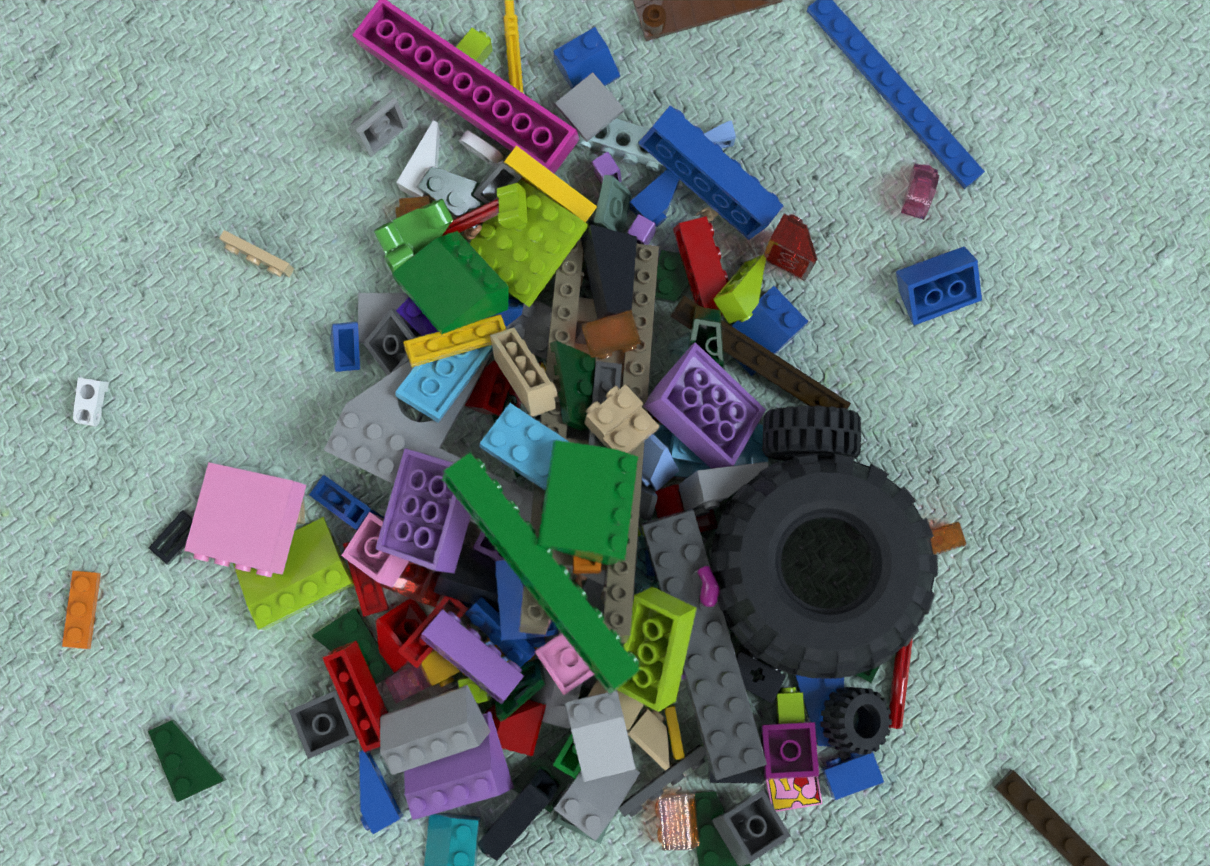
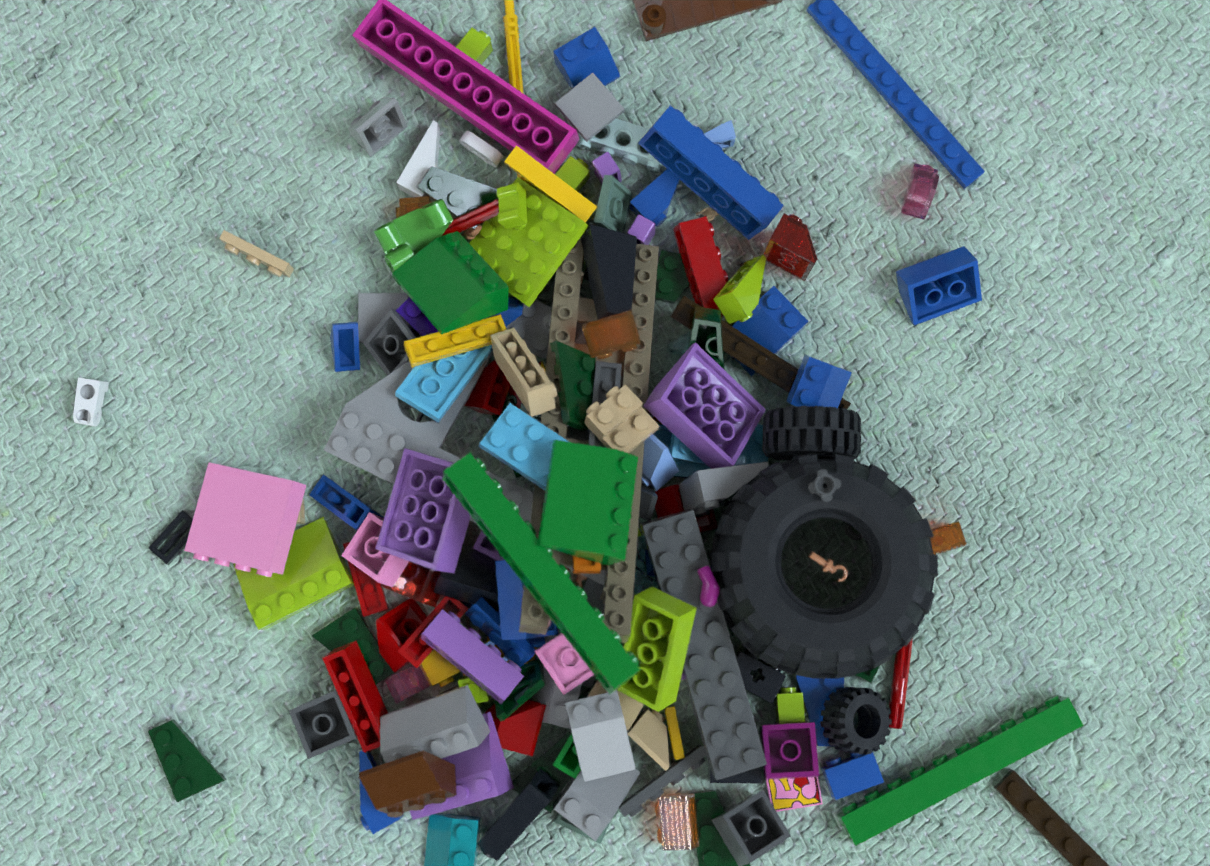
orange plate [62,571,101,649] -> none
dark grey slope [473,160,522,204] -> none
none -> reddish brown slope [359,750,457,818]
none -> lime brick [555,156,590,192]
none -> blue slope [786,354,852,408]
none -> dark grey plate [808,469,841,502]
none -> nougat hand [809,552,848,582]
none -> green brick [837,695,1084,846]

